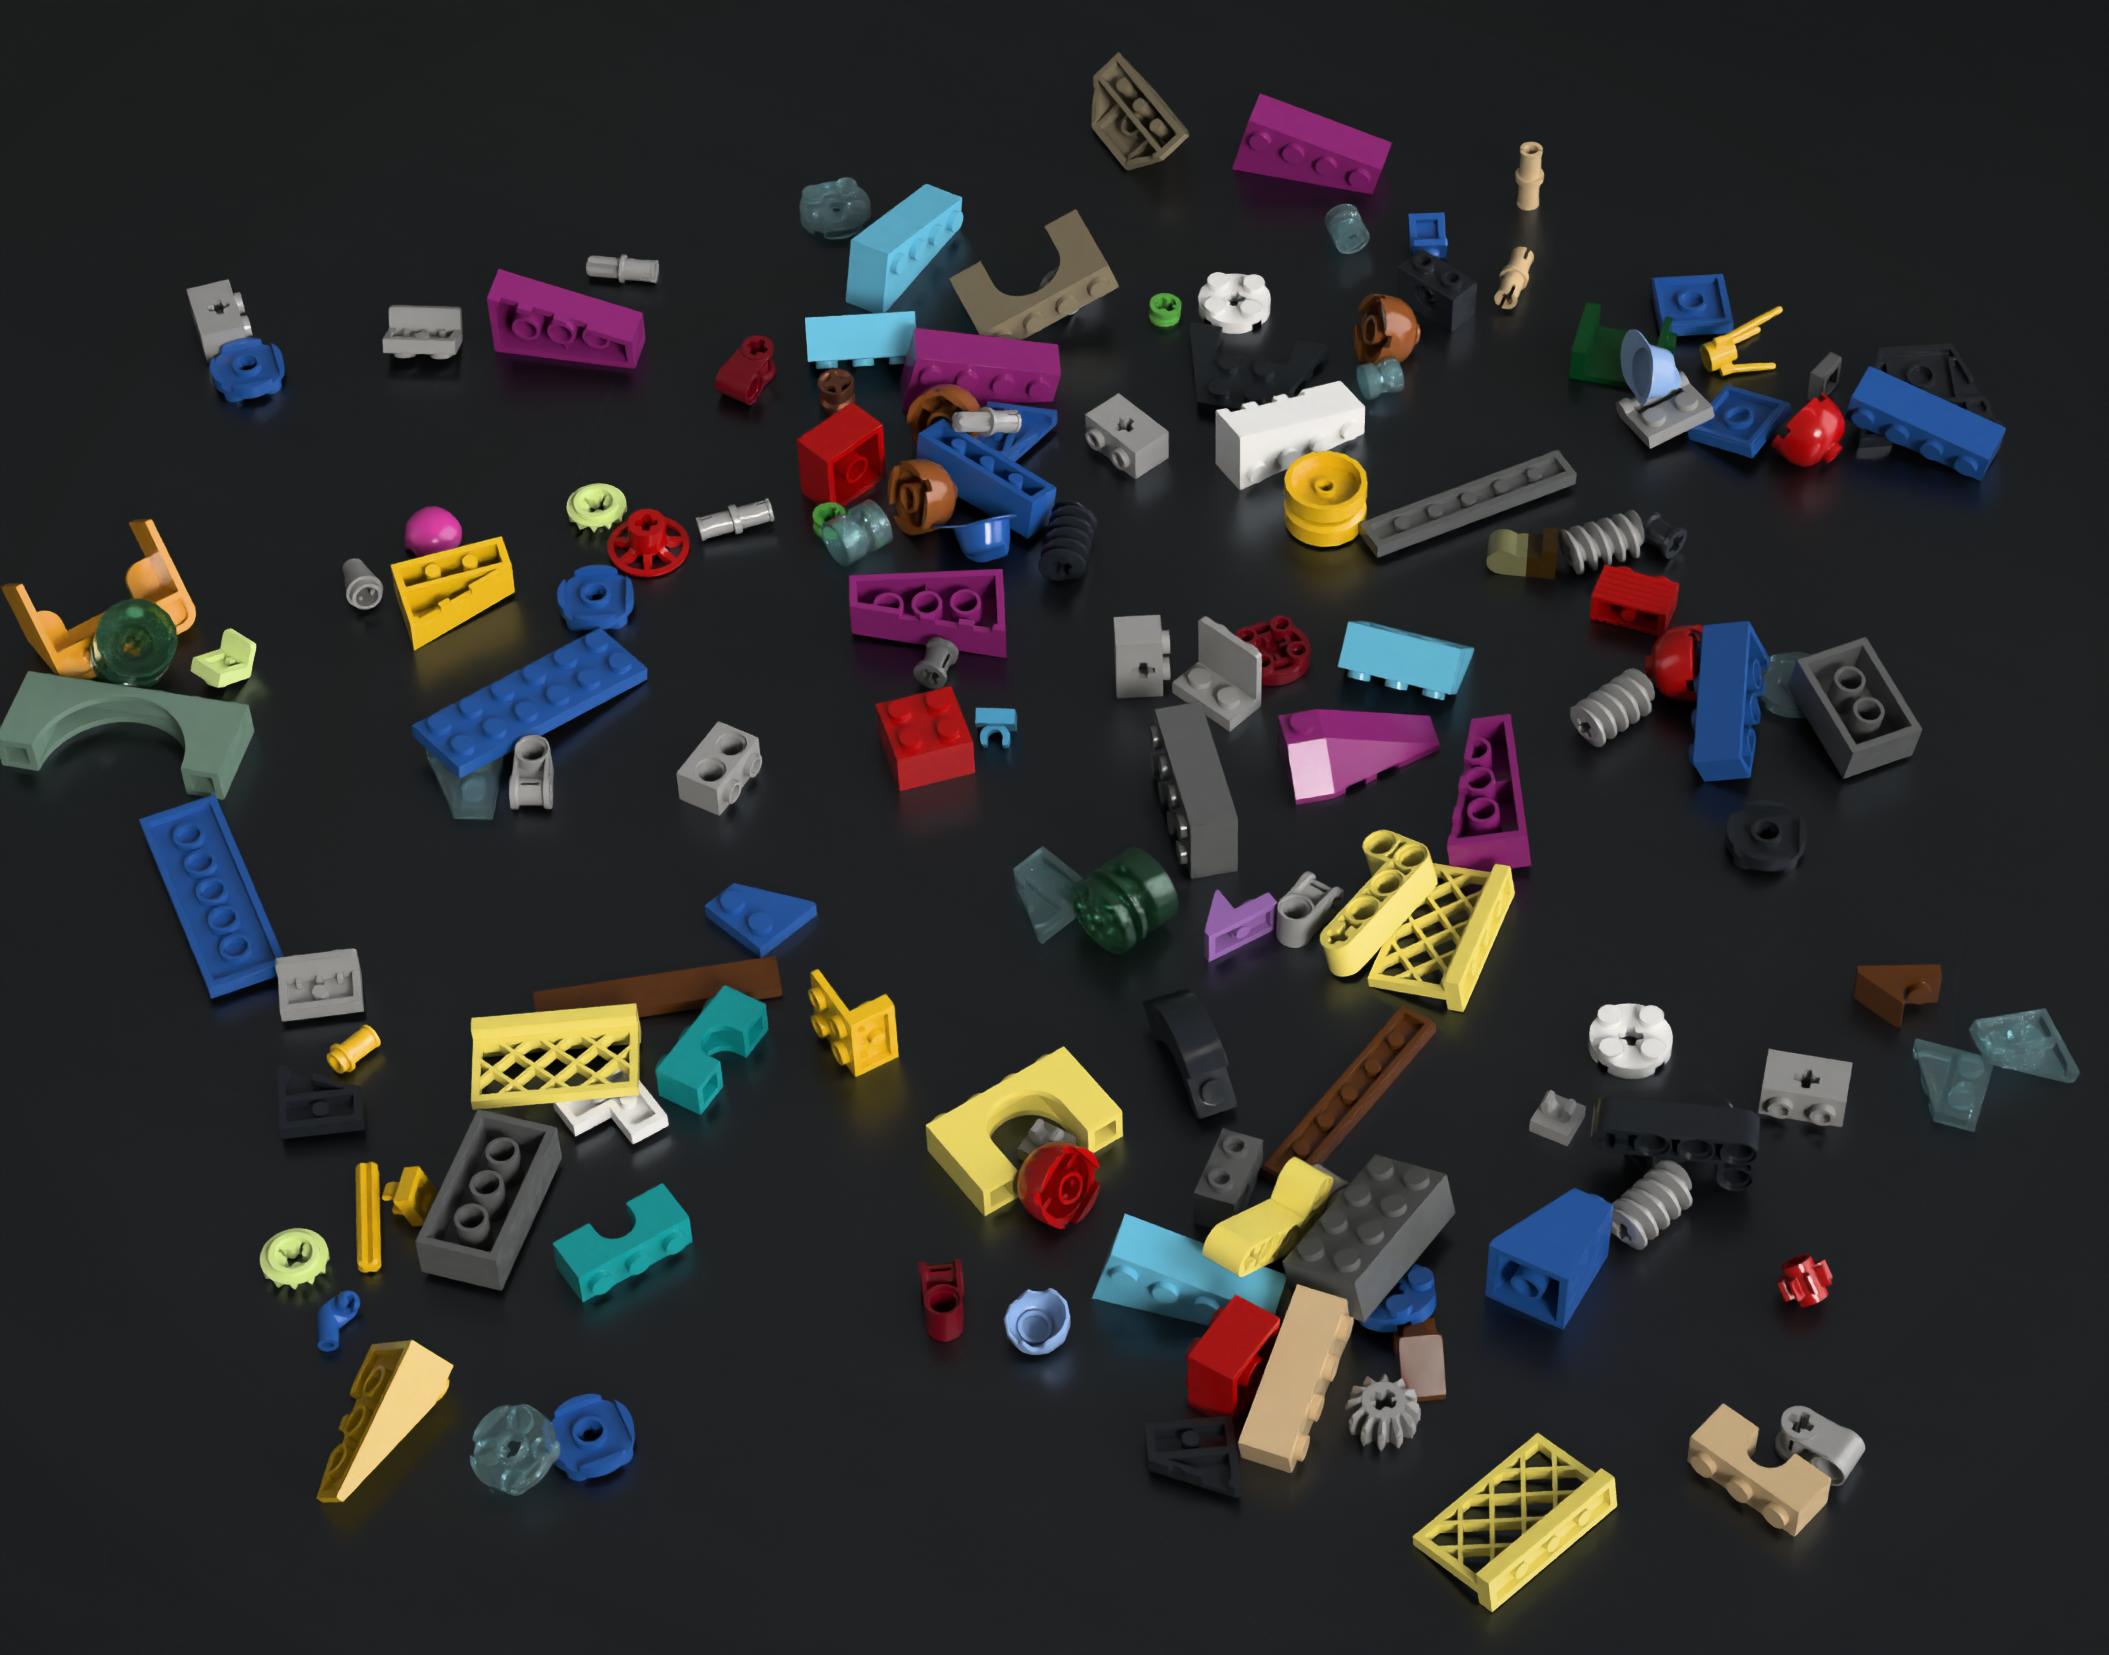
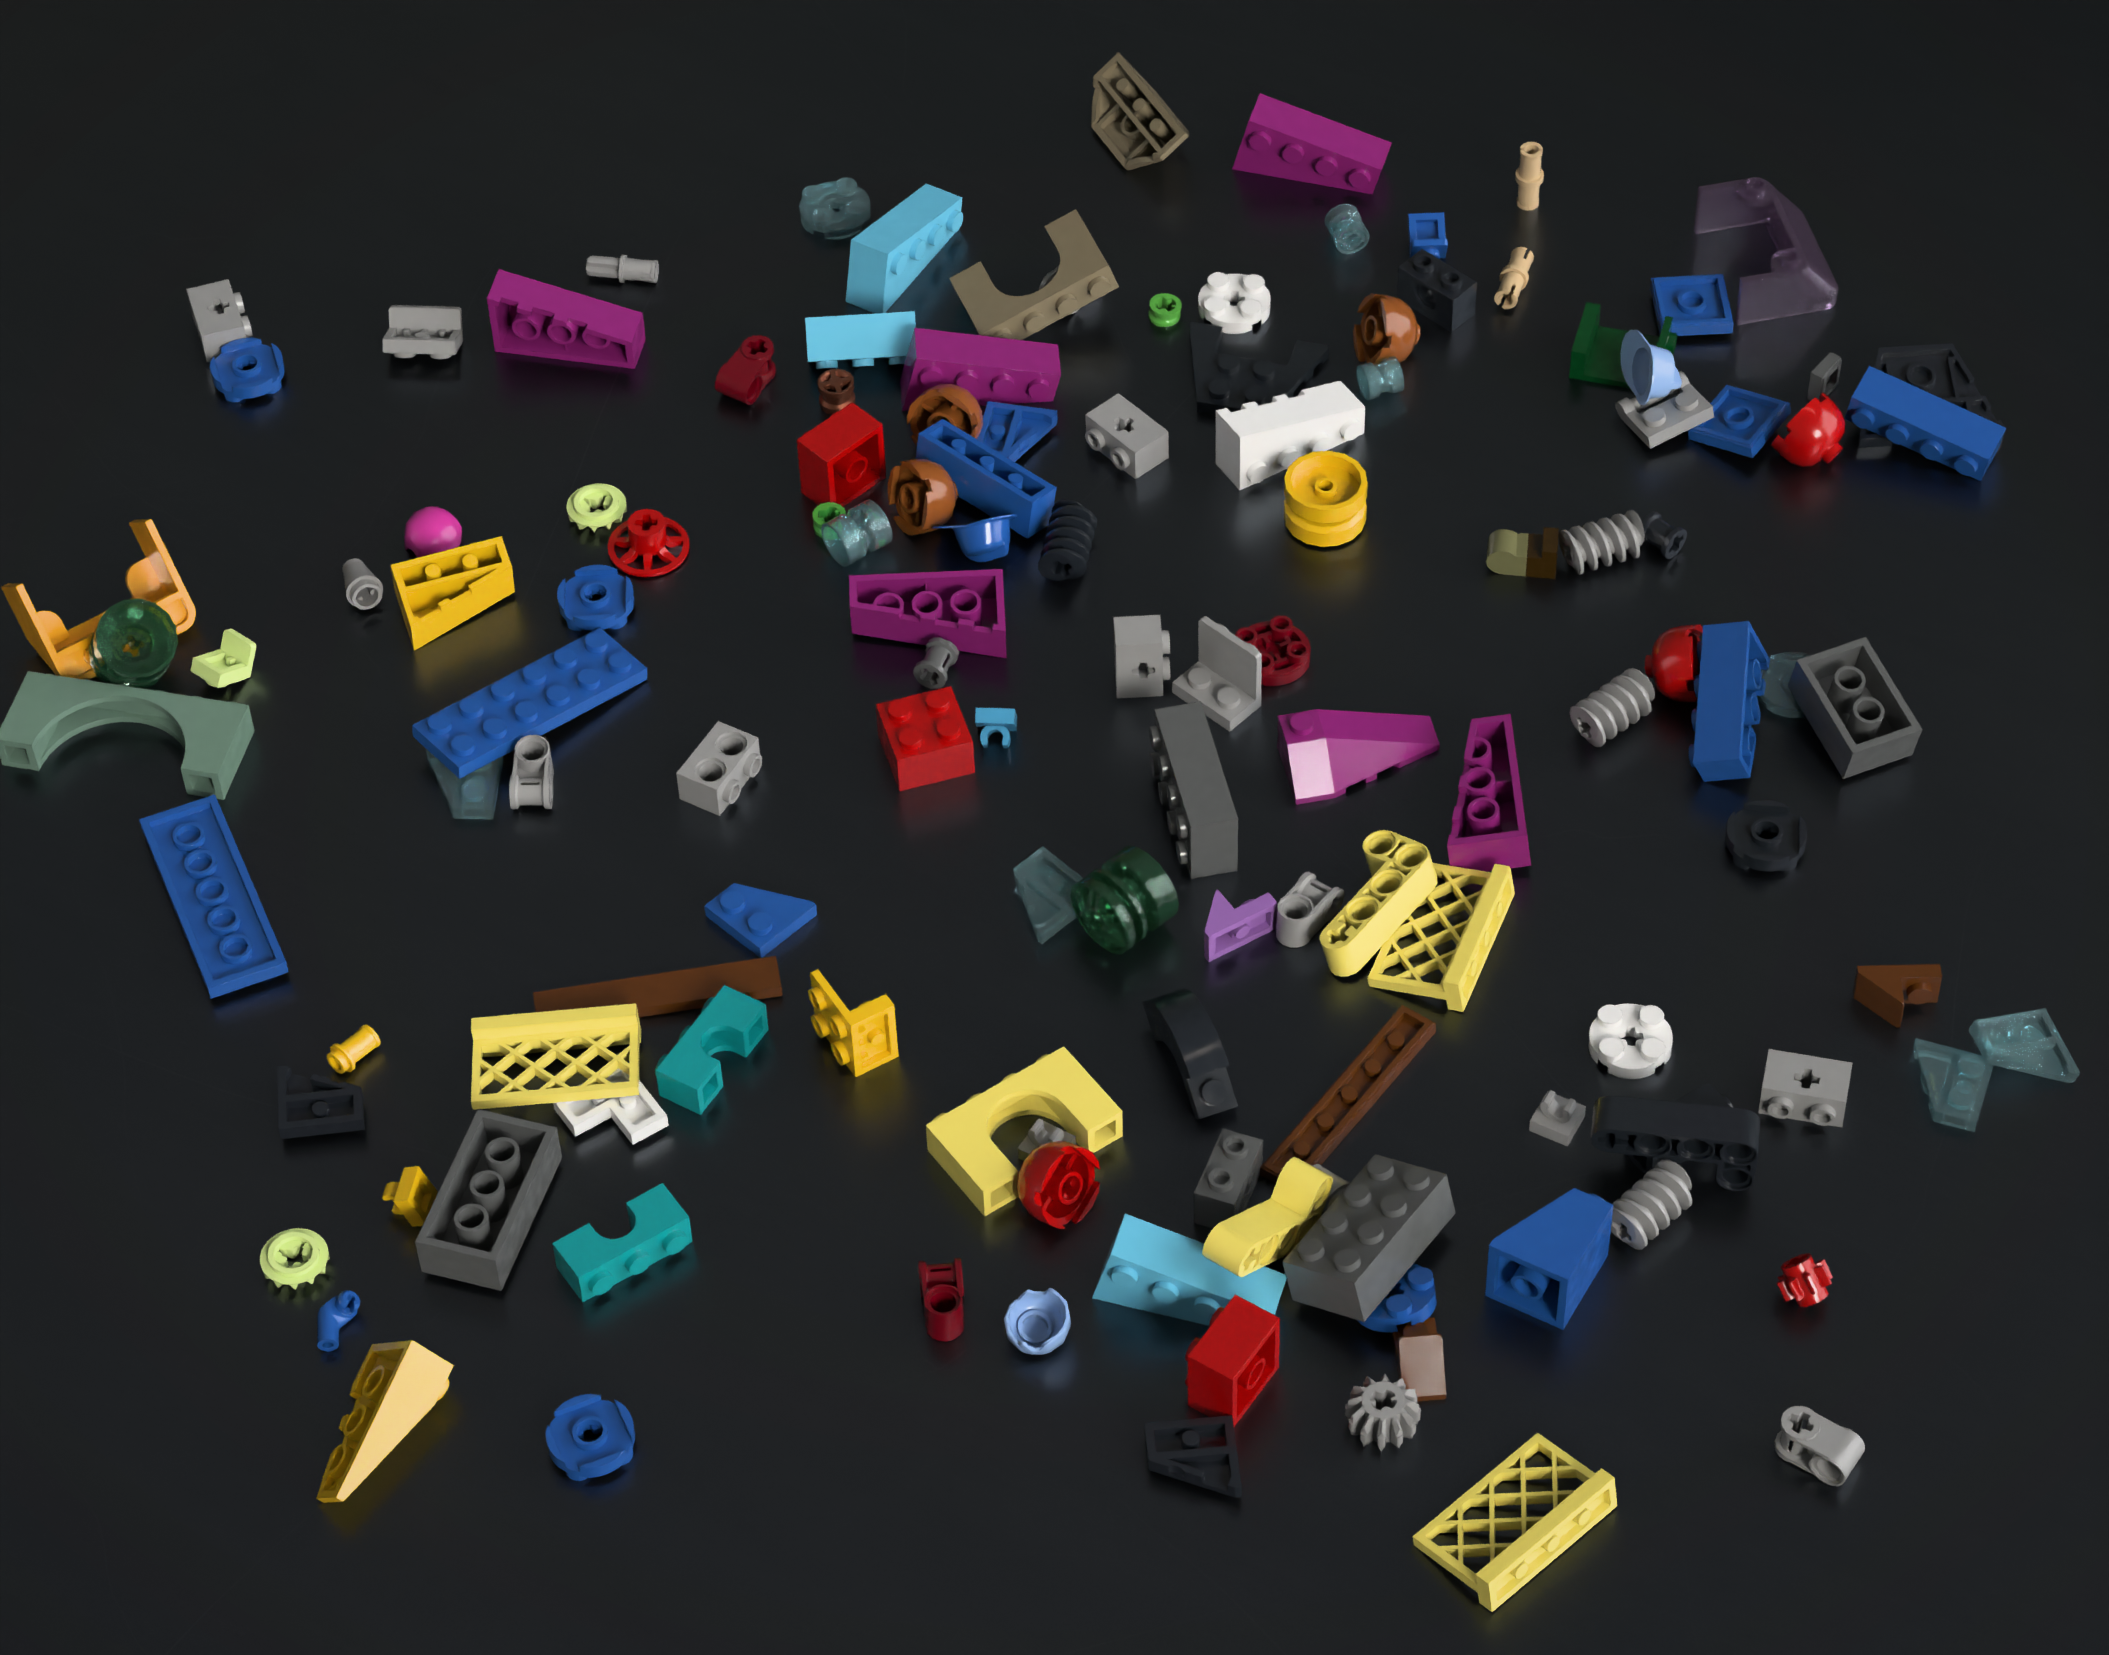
light grey bracket [275,948,364,1022] -> none
yellow axle [355,1162,381,1273] -> none
clear light blue plate [470,1404,560,1496] -> none
light grey pin [696,498,775,541] -> none
light grey axle [952,407,1022,437] -> none
tan wedge [1238,1284,1354,1473] -> none
medium azure slope [1338,621,1474,700] -> none
dark grey plate [1359,450,1577,558] -> none
red brick [1590,564,1679,636] -> none
tan arch [1687,1403,1831,1537] -> none
yellow plant [1700,306,1783,376] -> none
none -> clear purple windscreen [1694,177,1838,325]

